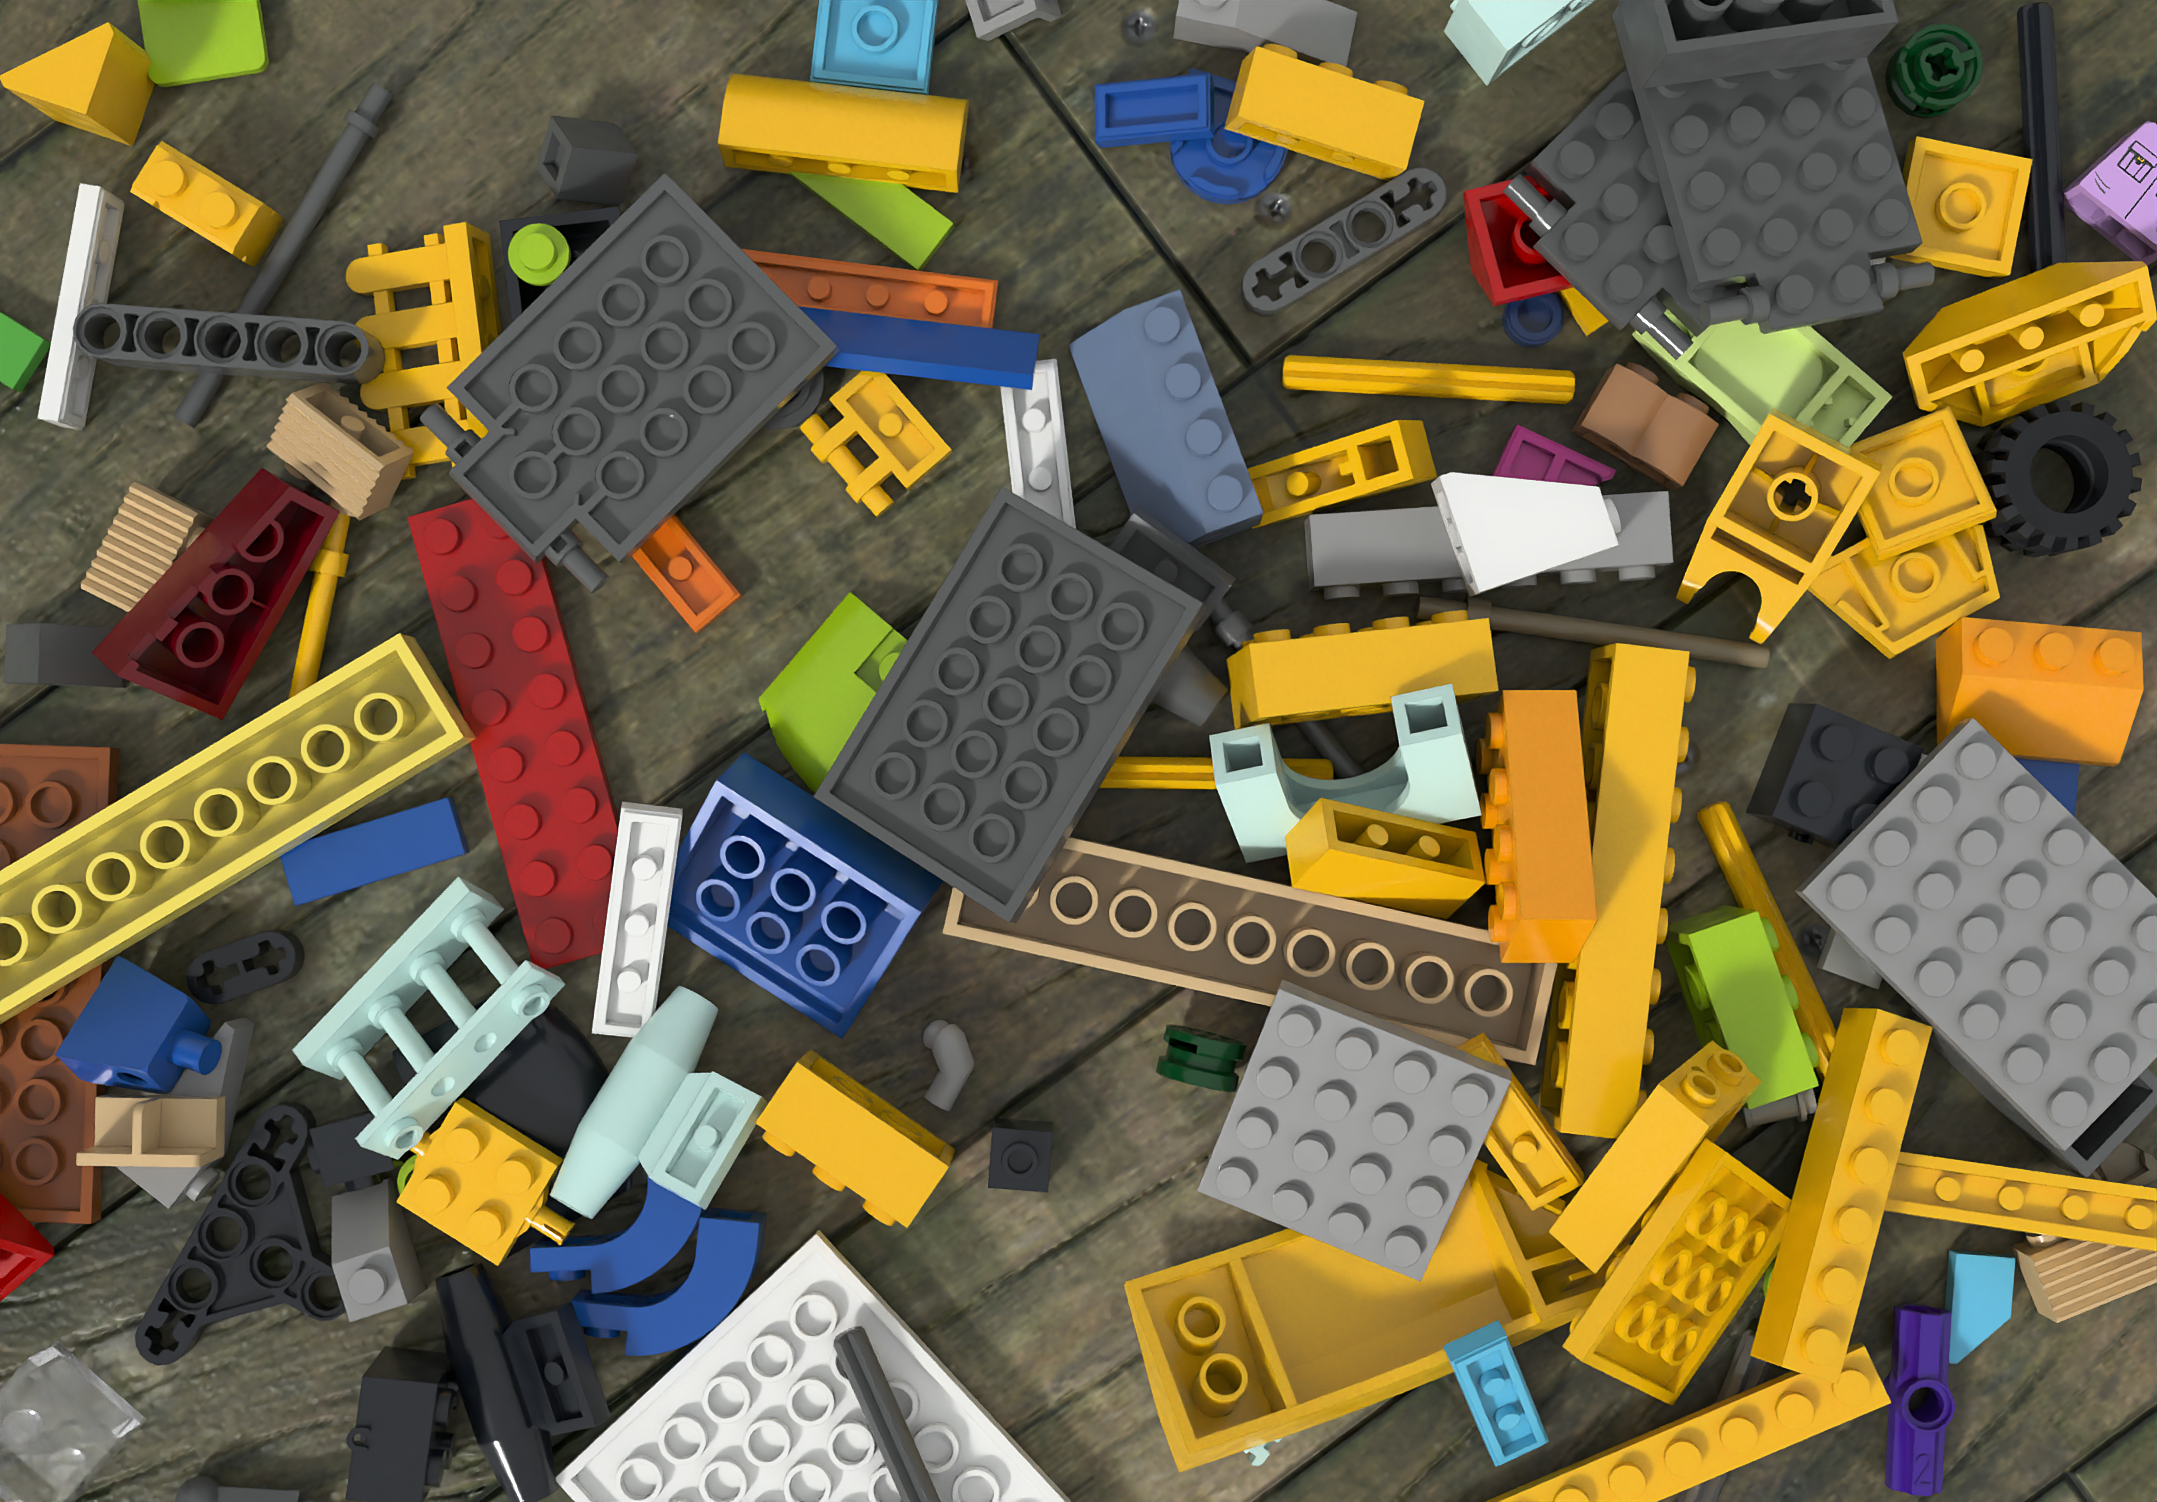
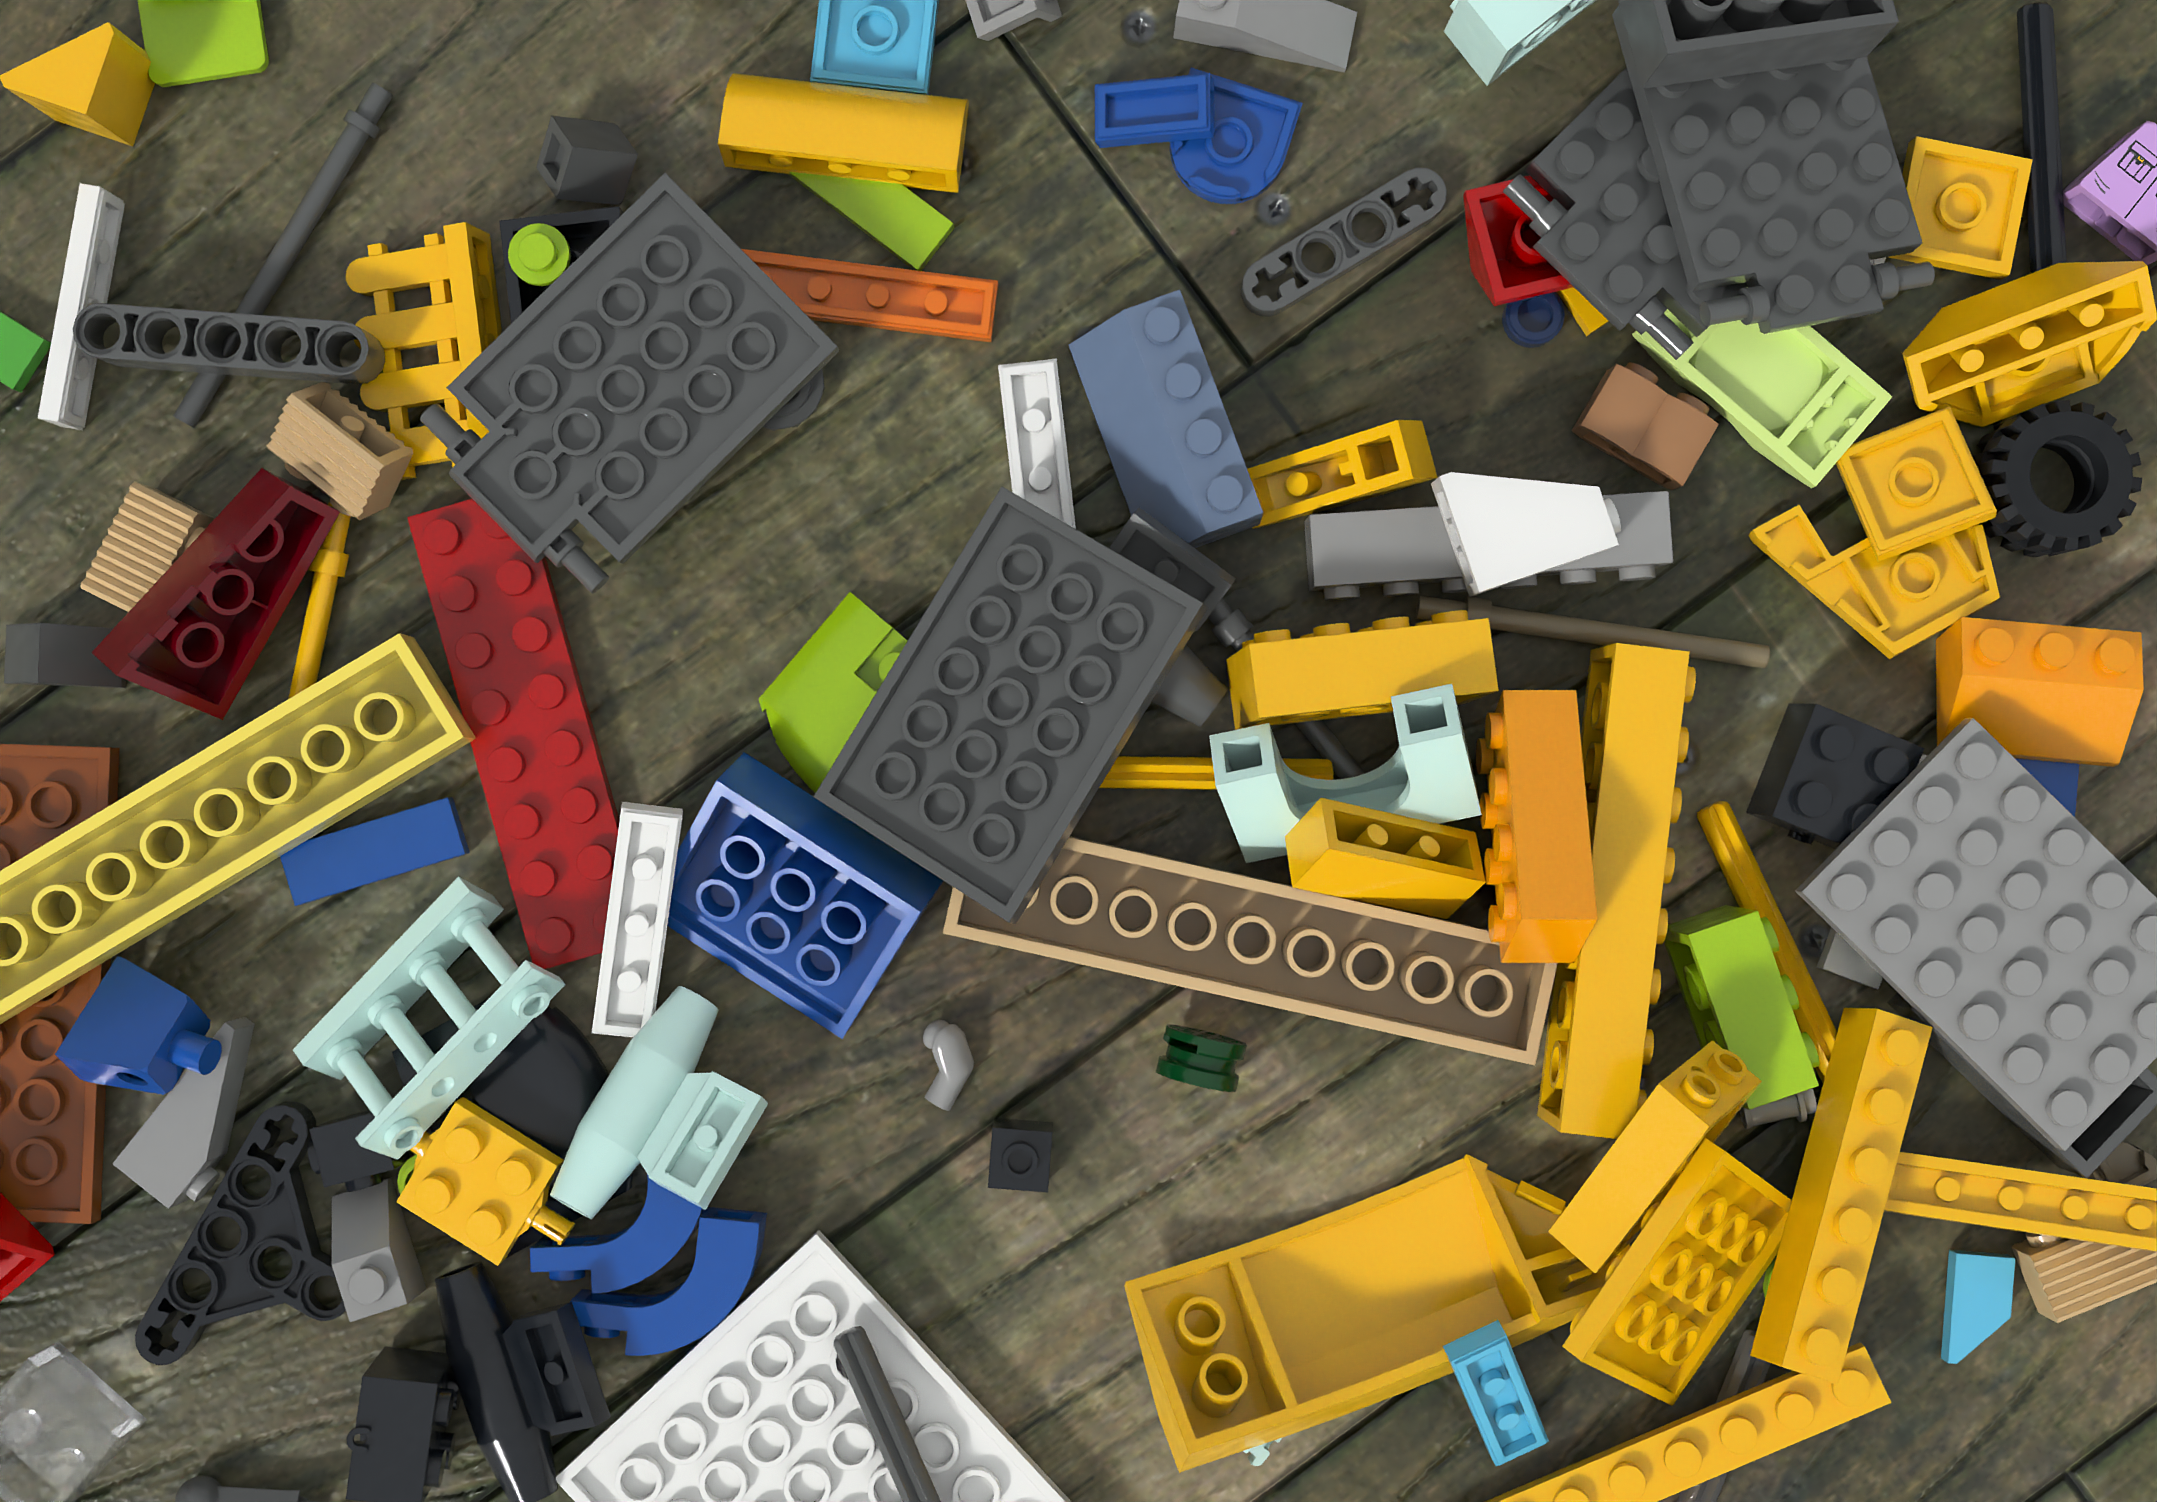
tan panel [76,1094,225,1167] -> none
yellow brick [130,141,284,268] -> none
black beam [186,929,305,1005] -> none
orange tile [632,514,744,634] -> none
yellow brick [755,1049,955,1228] -> none
blue tile [798,306,1040,390] -> none
yellow plate [800,371,953,517] -> none
light grey plate [1197,979,1512,1282] -> none
yellow brick [1224,44,1425,182] -> none
yellow axle [1282,355,1575,404] -> none
yellow tile [1456,1032,1584,1211] -> none
dark pink tile [1491,425,1616,486] -> none
yellow brick [1676,408,1882,644] -> none
dark purple piece [1883,1303,1955,1496] -> none
dark green wheel [1885,23,1984,119] -> none

